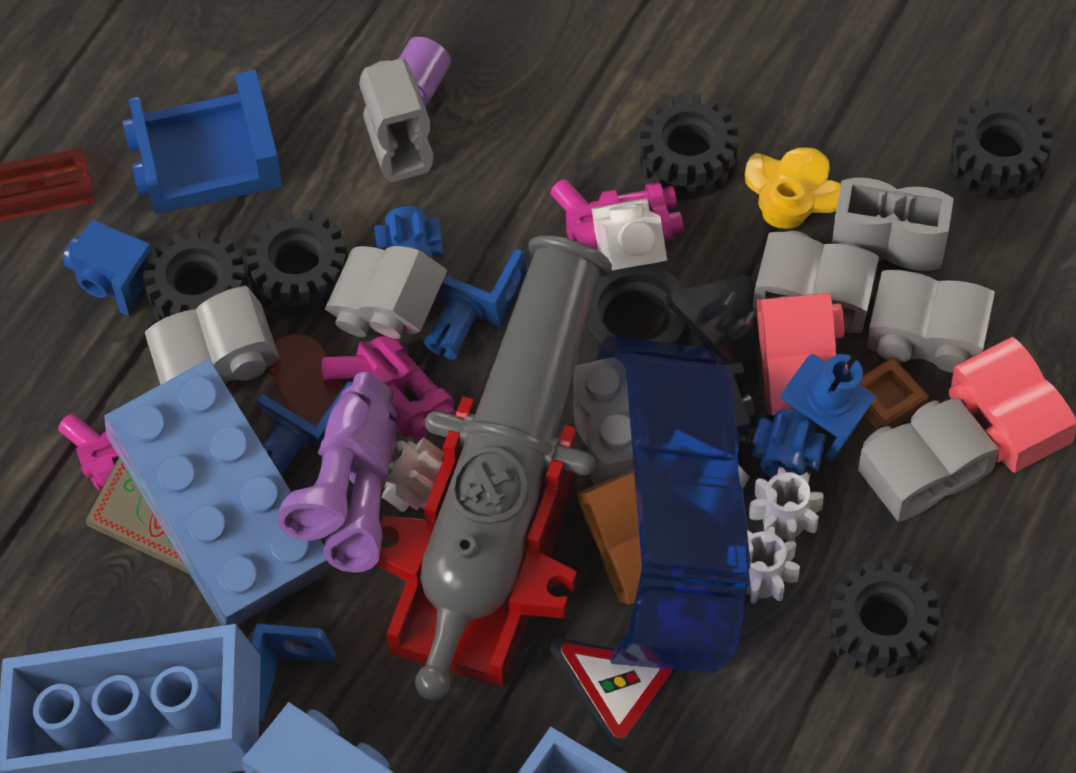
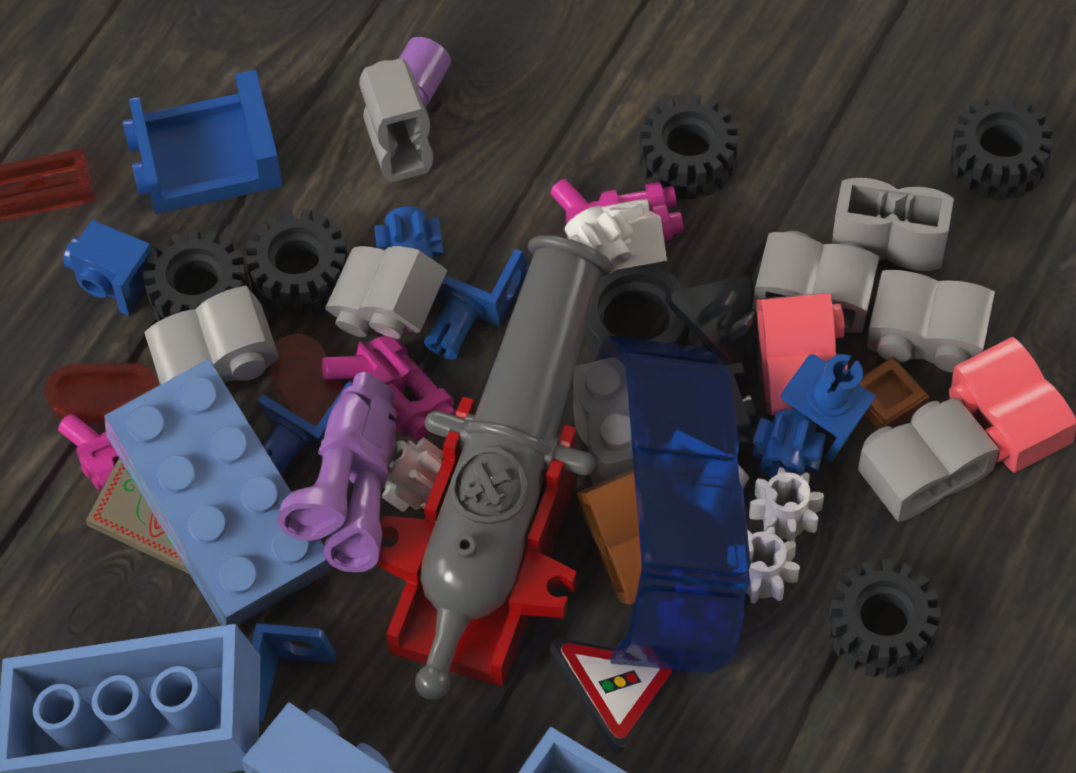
yellow plate [744,147,841,229] -> none
none -> clear red tile [45,363,159,423]
none -> white gear [564,206,635,278]

